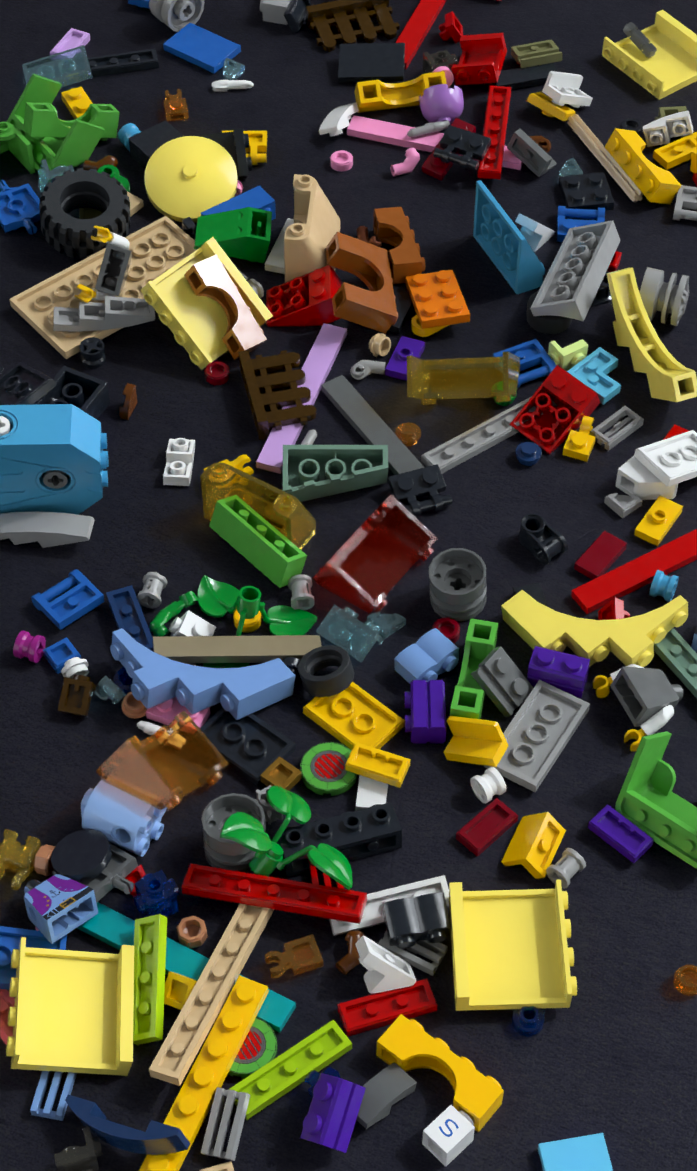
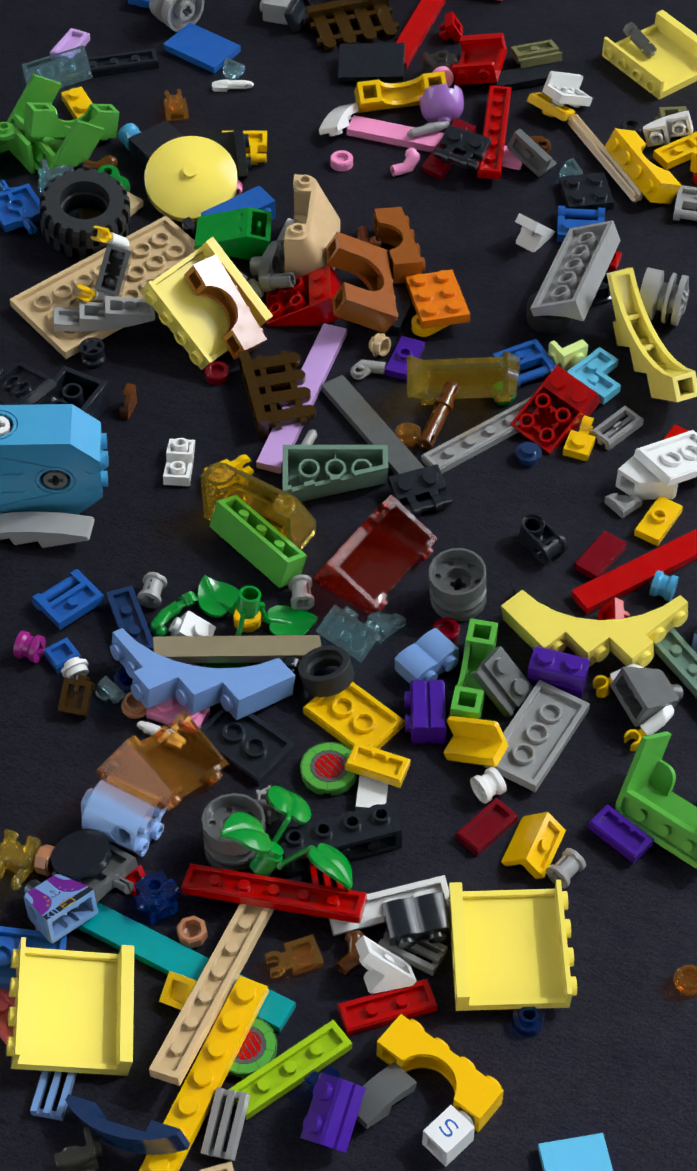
lime plate [133,914,167,1045] -> none
pearl gold plate [260,756,302,791] -> none
dark azure slope [473,180,545,294] -> none
none -> dark grey connector [250,240,296,292]
none -> reddish brown pin [417,381,460,450]

